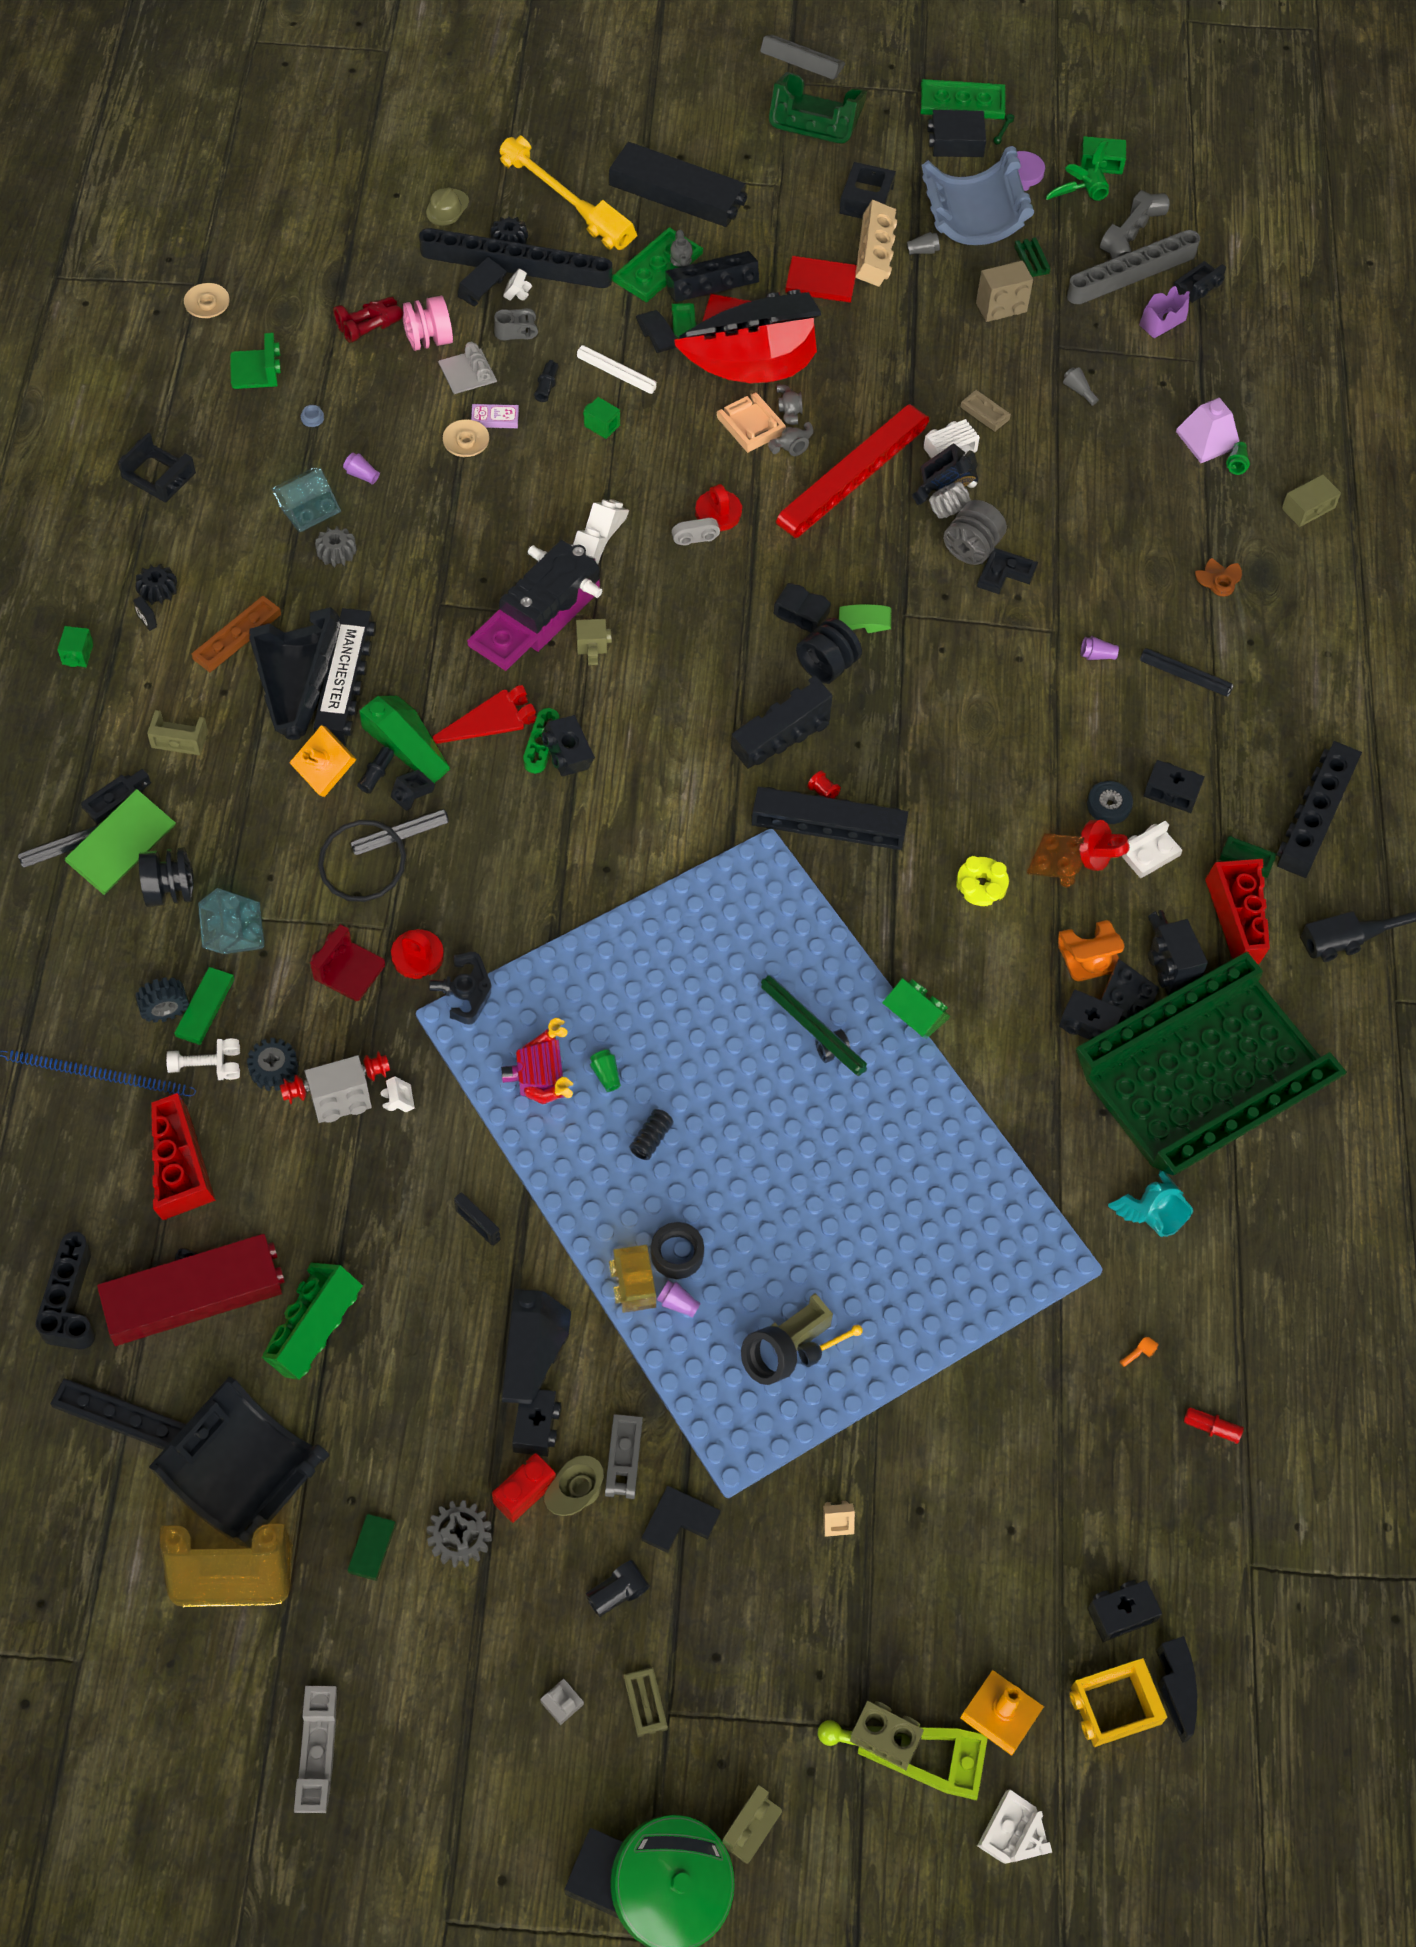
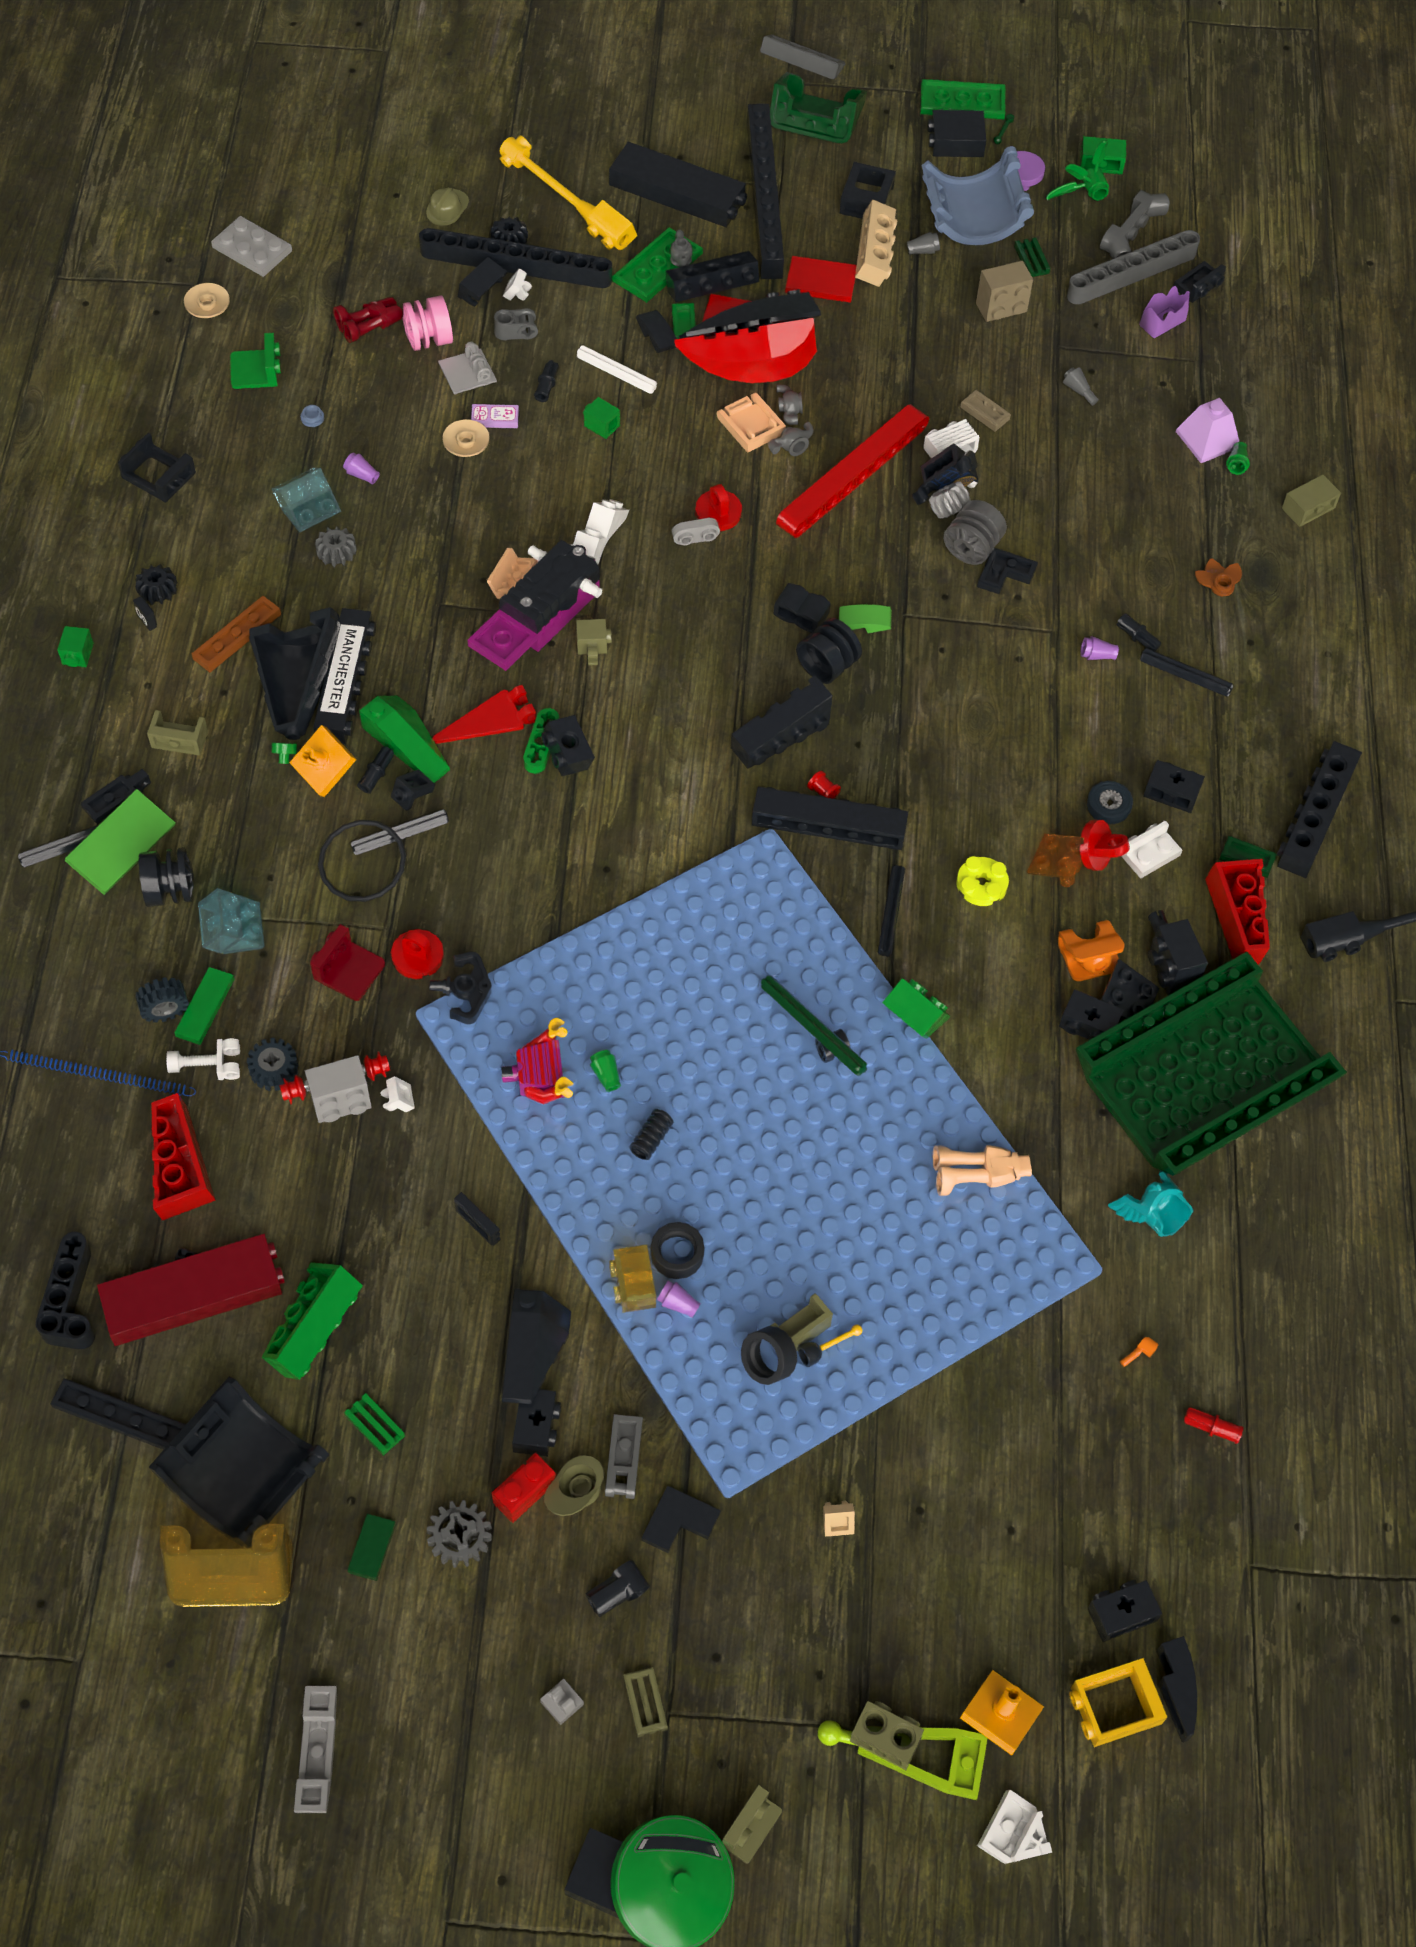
none -> light grey plate [211,216,292,277]
none -> green tile [271,742,297,764]
none -> green tile [344,1393,405,1456]
none -> light nougat bracket [487,548,538,599]
none -> black brick [747,104,784,279]
none -> black axle [878,865,905,957]
none -> light nougat piece [933,1145,1032,1196]
none -> black axle [1117,613,1161,651]

